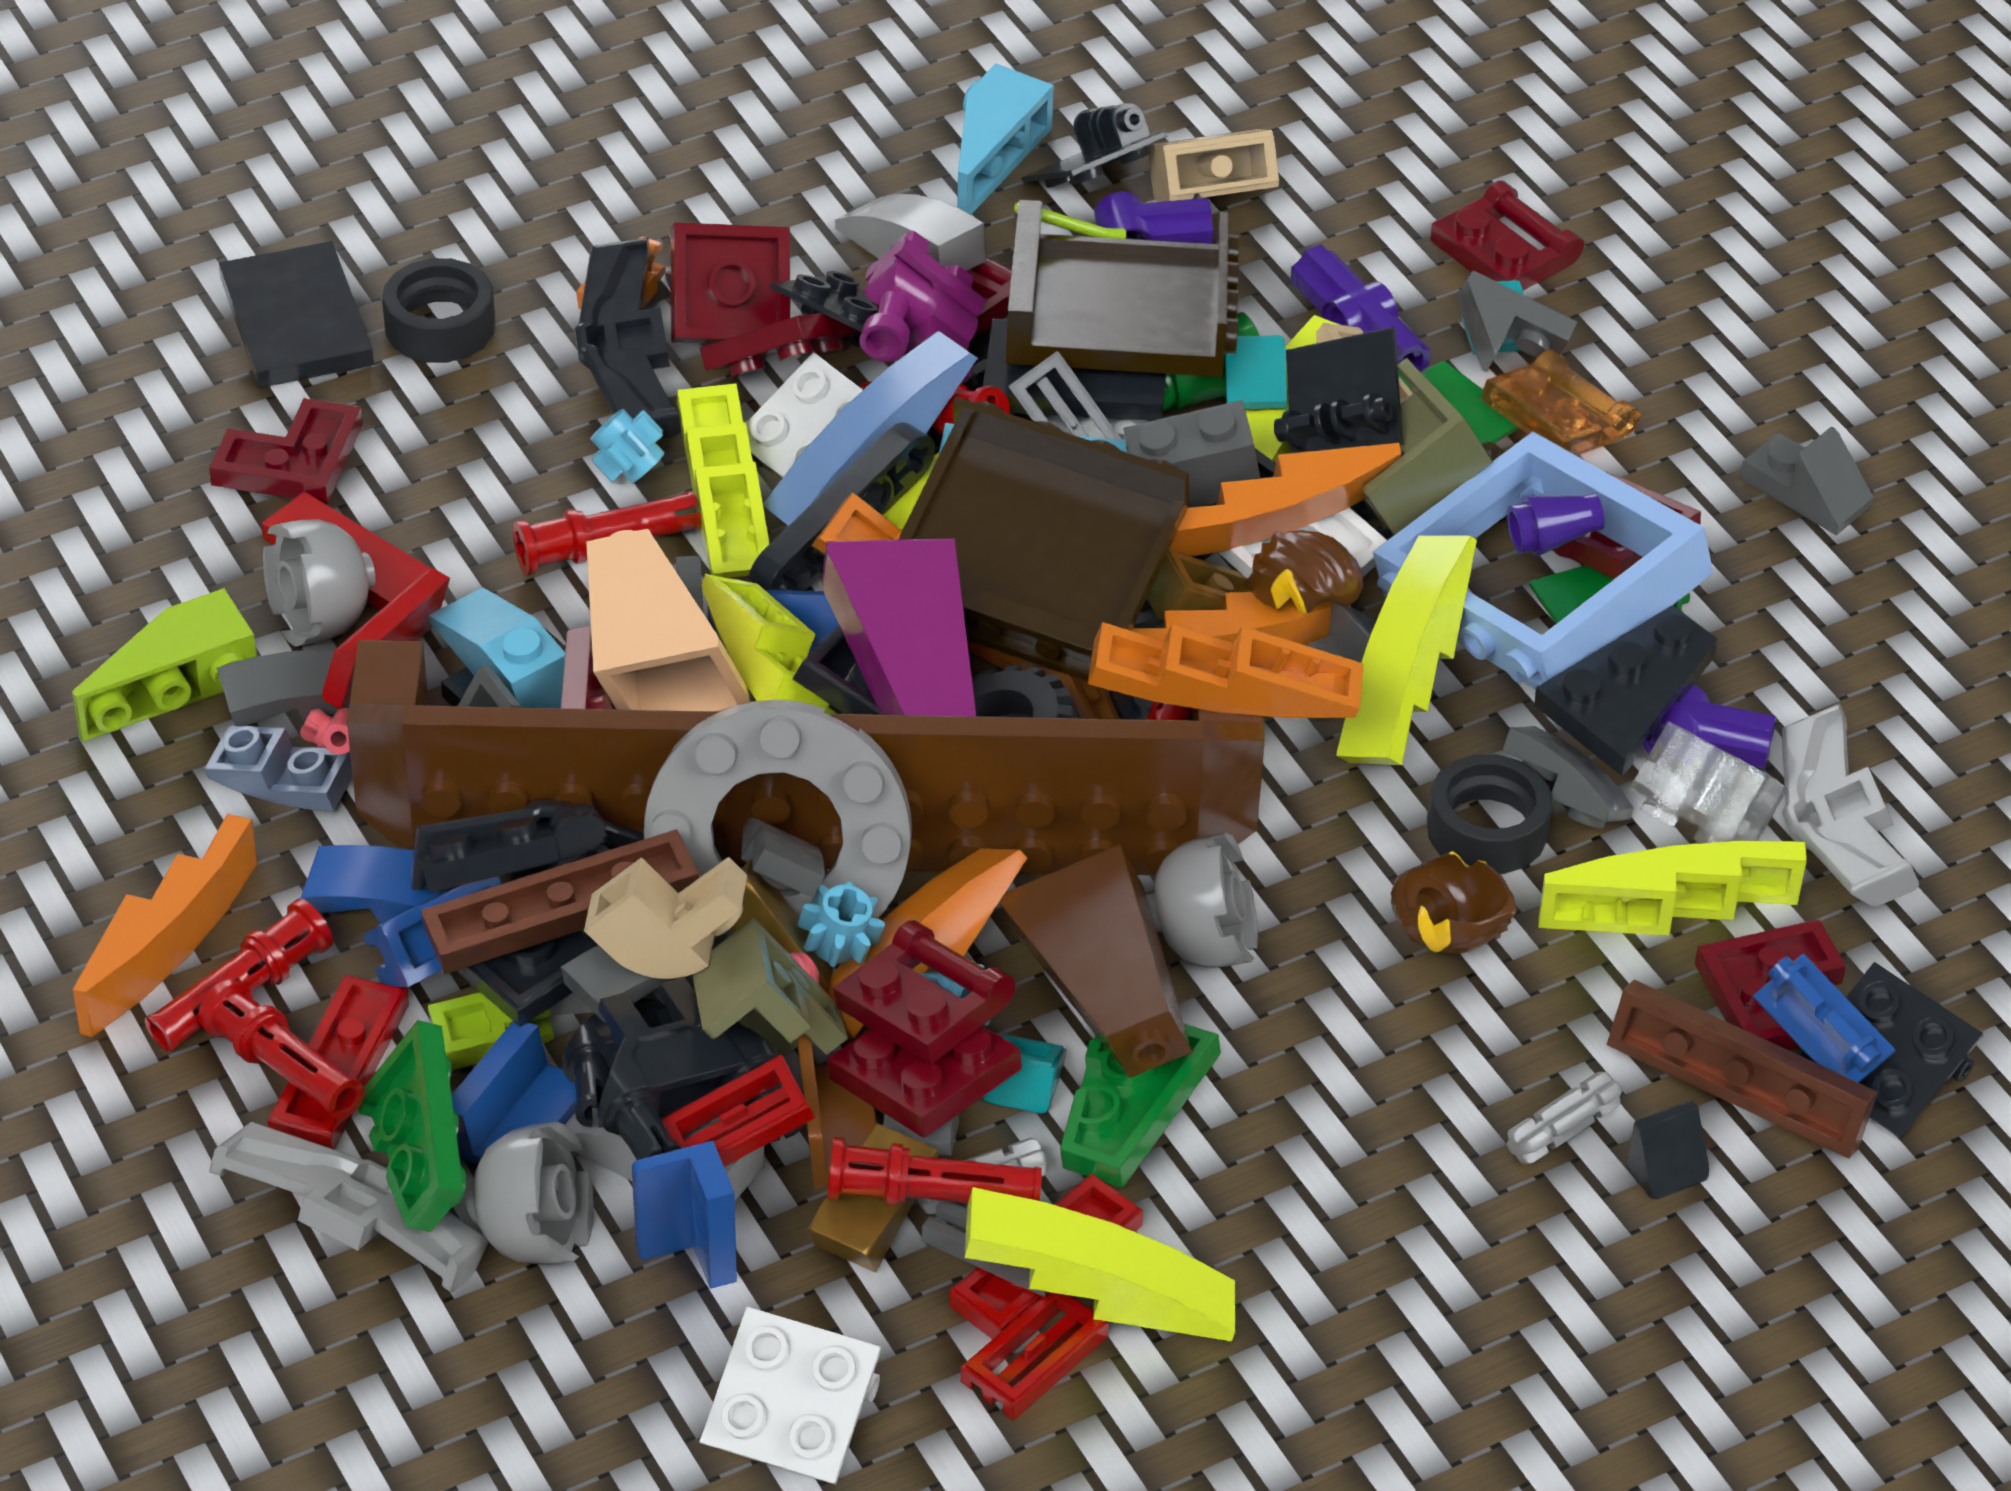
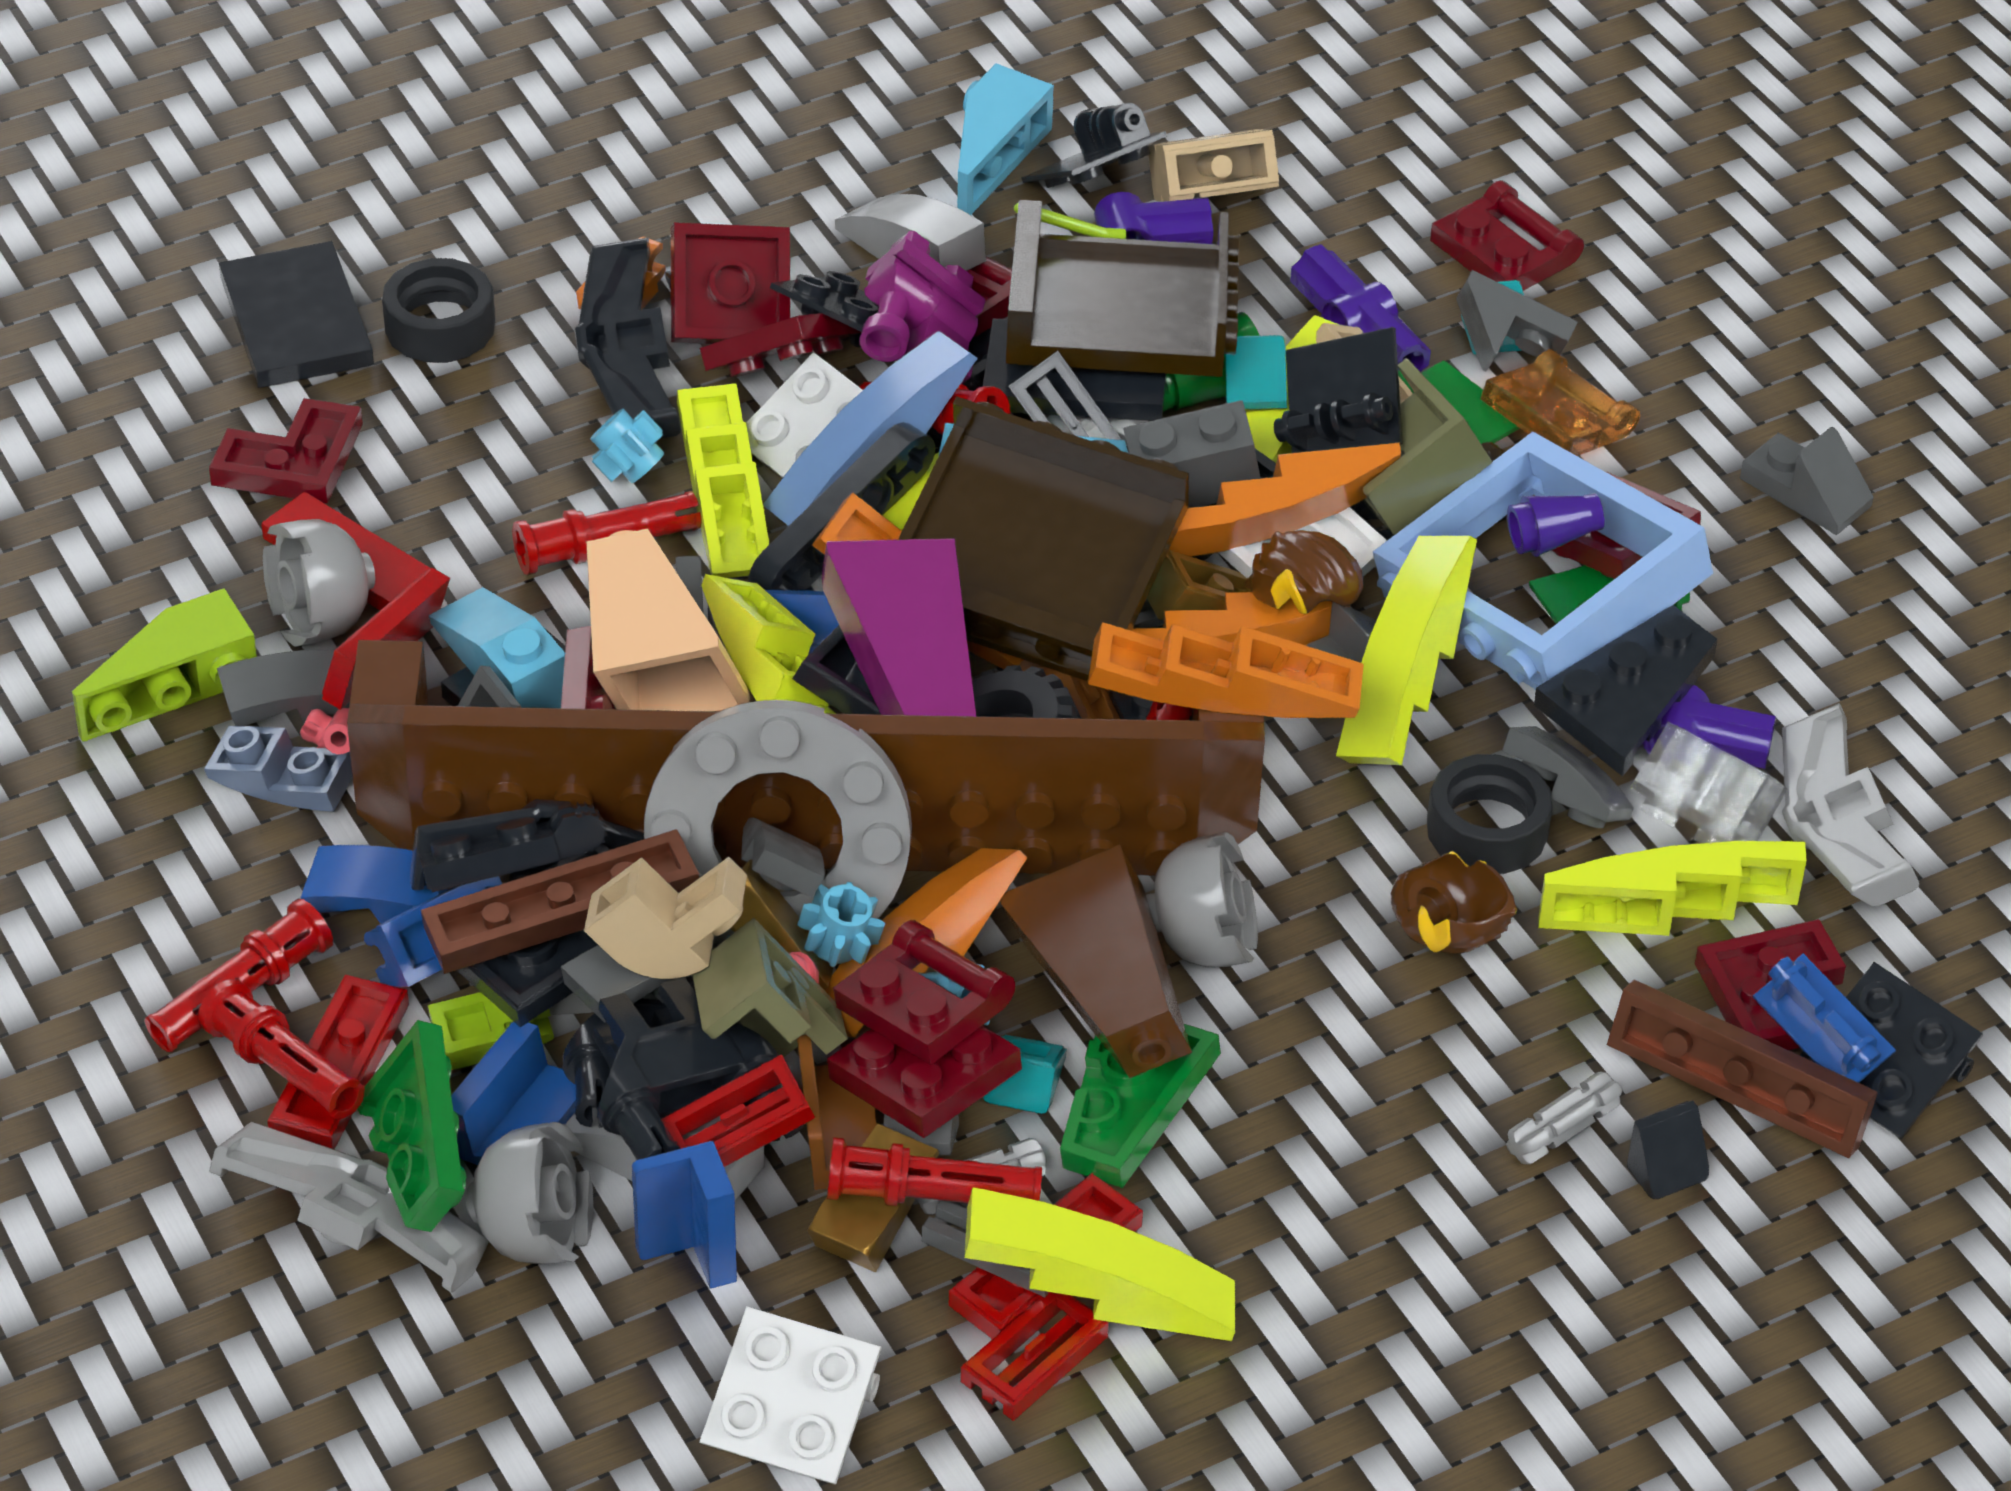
orange slope [72,813,257,1037] -> none

